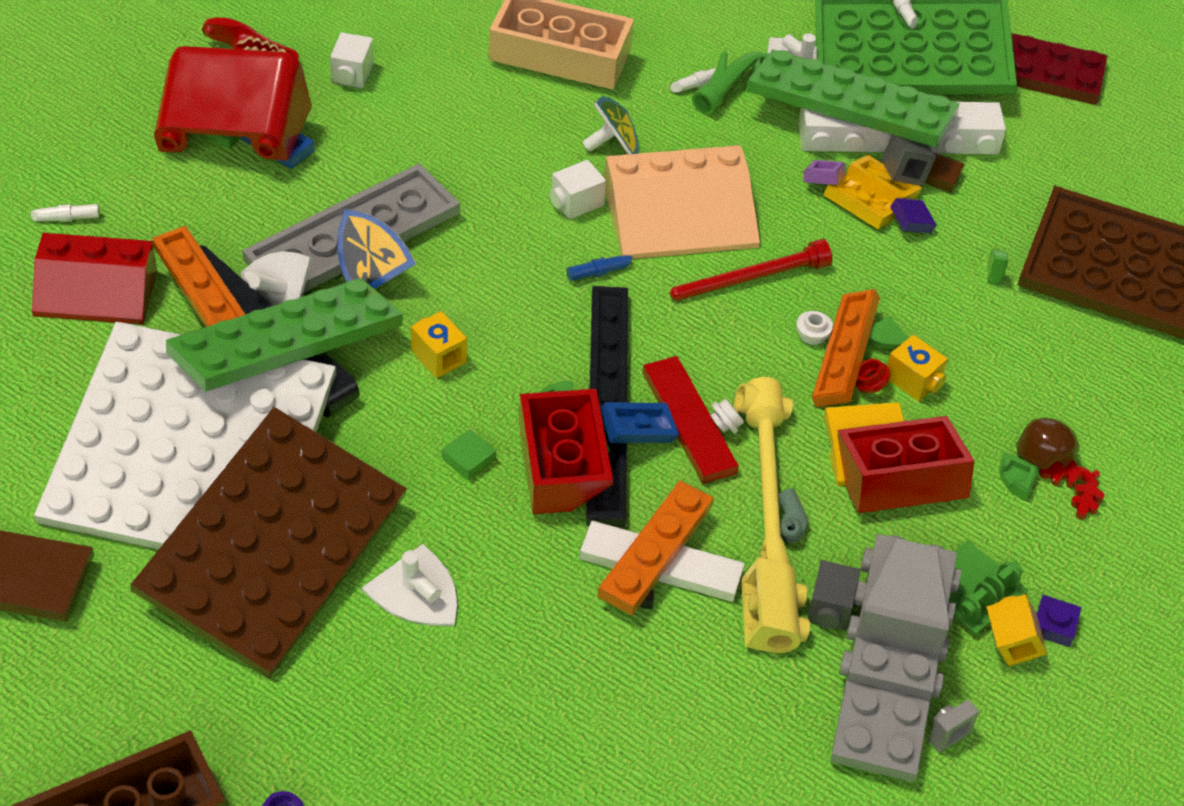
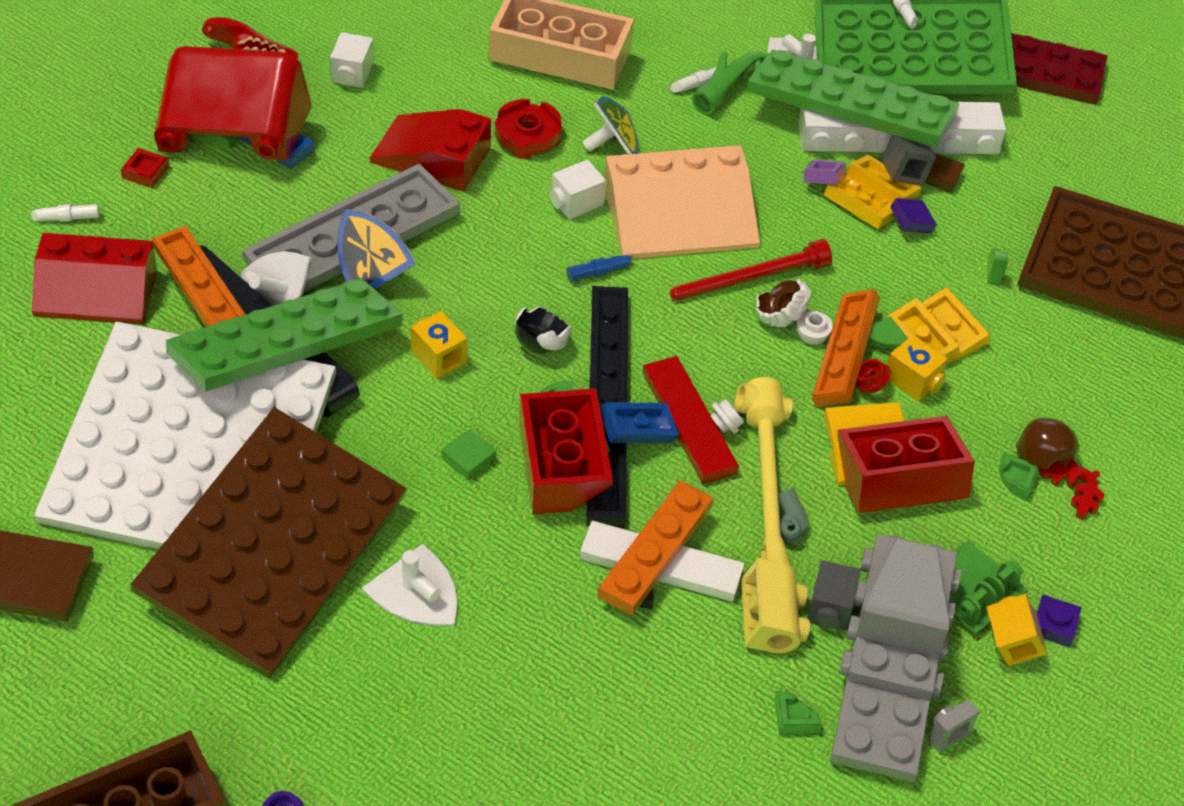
none -> red tile [120,148,170,188]
none -> red slope [370,109,491,192]
none -> red plate [495,99,562,159]
none -> black hair [515,306,571,353]
none -> hair [756,279,811,328]
none -> bright green tile [774,691,823,735]
none -> yellow slope [887,287,990,364]

